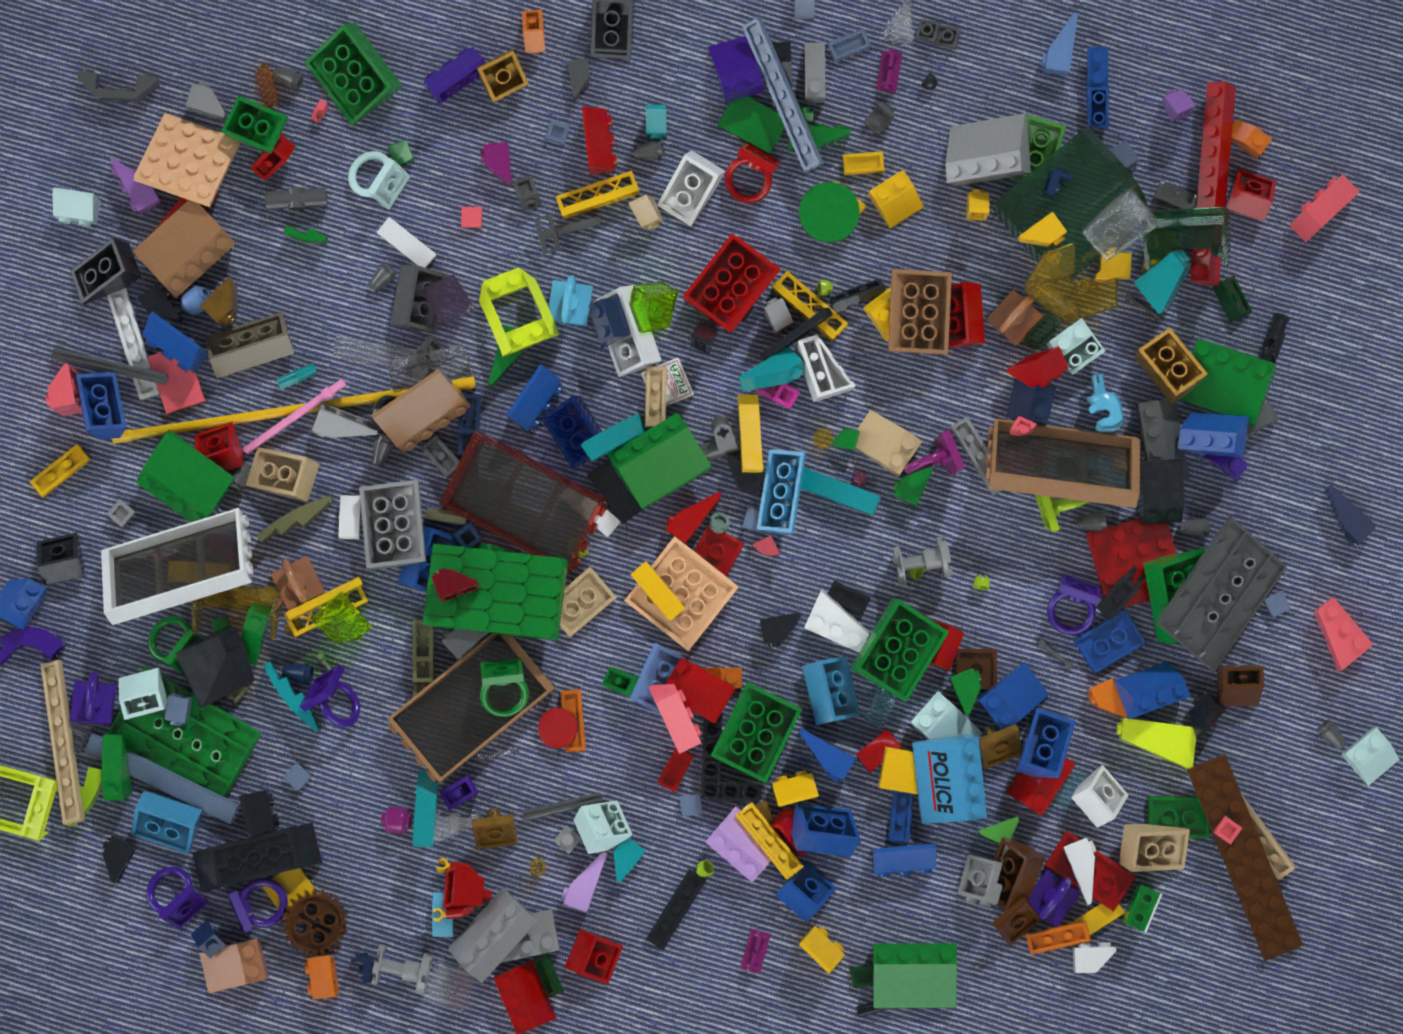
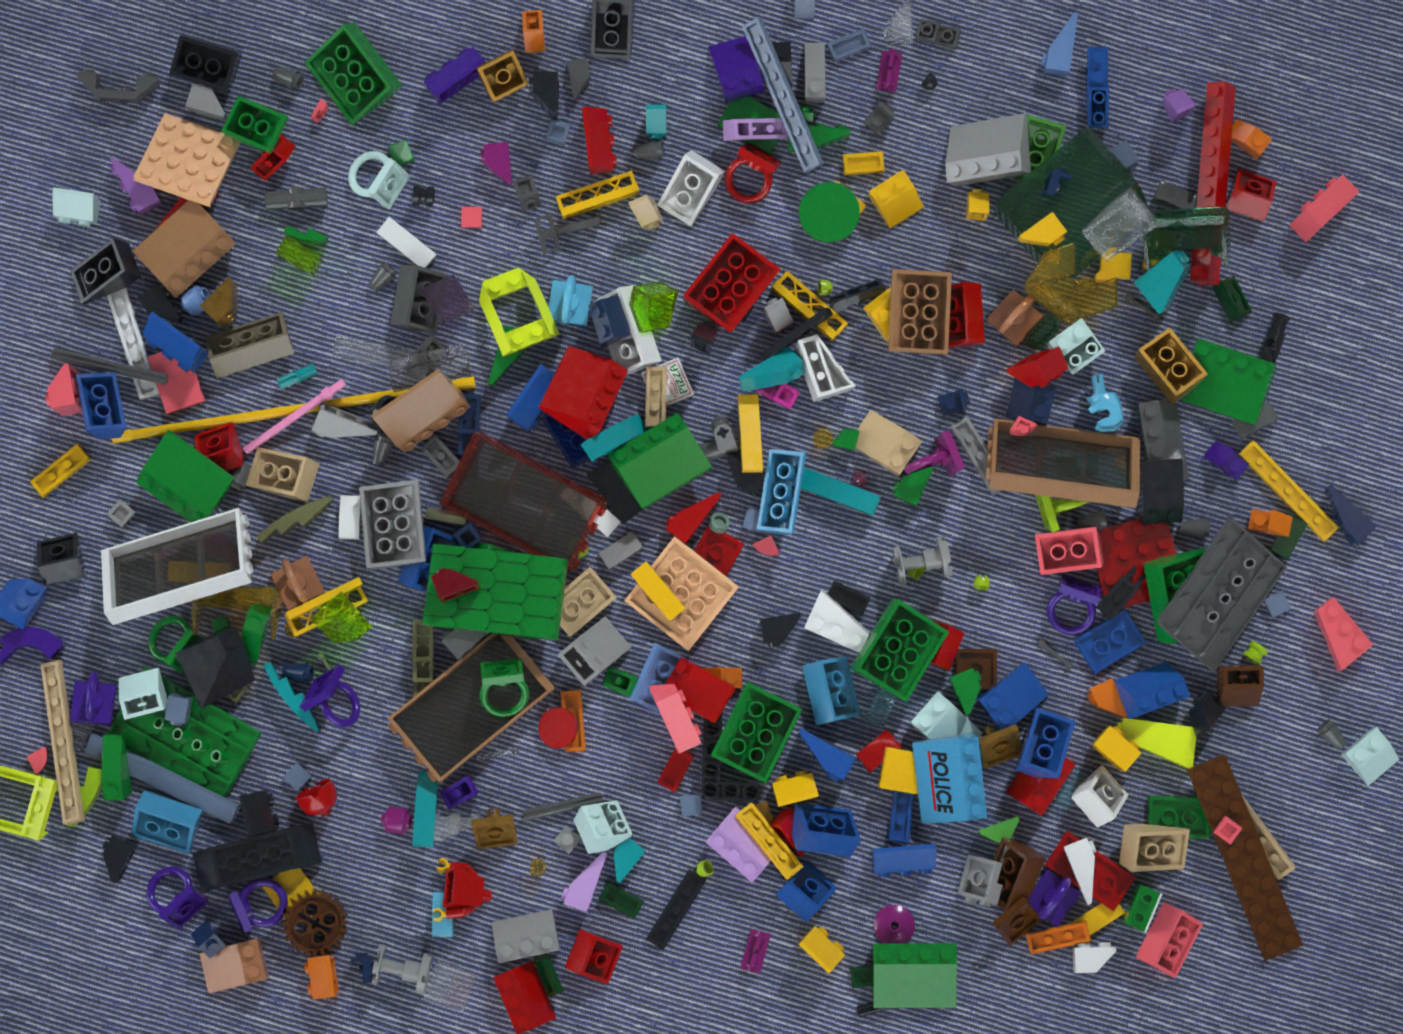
clear orange slope [255,62,280,108] -> none
light grey slope [448,887,538,983] -> none
blue slope [1177,413,1249,457] -> none
none -> coral tile [27,747,48,775]
none -> black slope [169,35,242,92]
none -> clear neon green brick [276,236,323,277]
none -> red cylinder [295,778,338,817]
none -> black wheel [412,185,435,207]
none -> black slope [529,71,559,120]
none -> red slope [538,346,628,440]
none -> light grey slope [558,616,632,687]
none -> light grey slope [598,531,643,570]
none -> dark green tile [598,881,644,919]
none -> lavender slope [723,118,789,141]
none -> magenta dish [874,905,915,944]
none -> dark blue bracket [937,388,970,417]
none -> coral slope [1035,527,1104,575]
none -> yellow slope [1090,726,1141,772]
none -> coral slope [1136,902,1203,979]
none -> yellow tile [1238,440,1339,542]
none -> lime wheel [1242,641,1269,665]
none -> orange slope [1248,509,1293,537]
none -> dark green tile [1269,514,1308,560]

